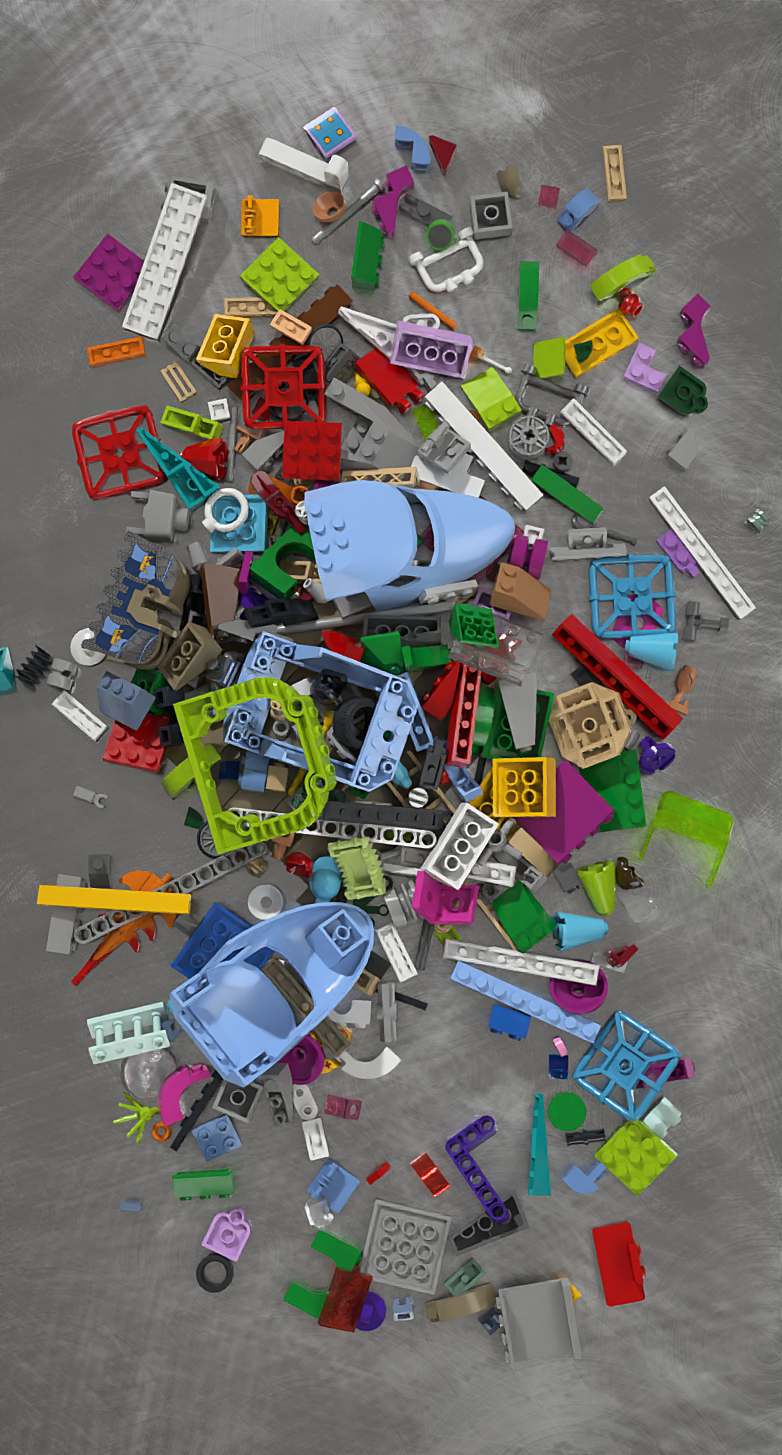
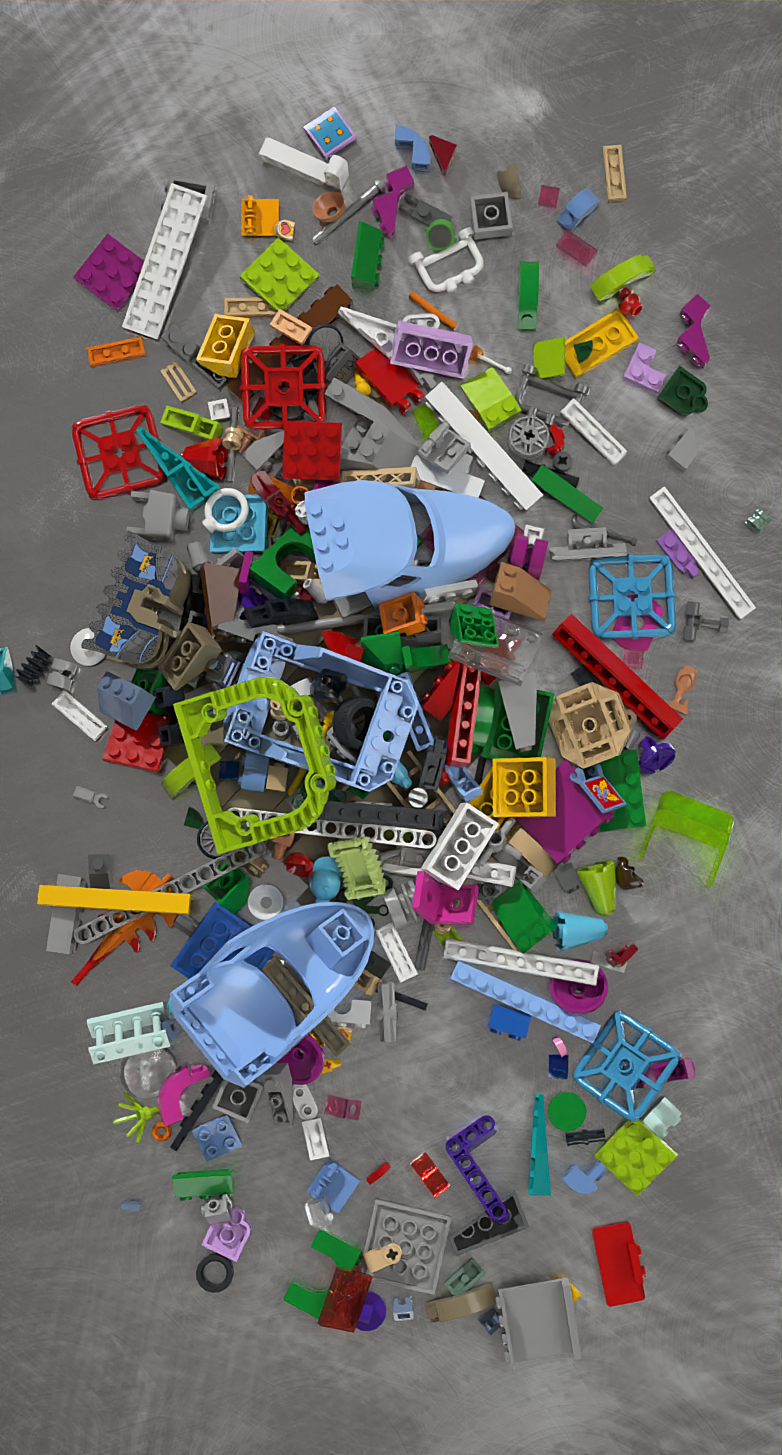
white arch [333,1047,402,1079] -> none
medium azure cone [625,632,678,671] -> none
none -> light grey brick [201,1194,232,1224]
none -> green slope [203,862,249,915]
none -> tan wheel [222,427,244,450]
none -> tile [274,219,295,242]
none -> tan piece [363,1243,402,1273]
none -> orange plate [378,592,428,636]
none -> flag [570,763,626,813]

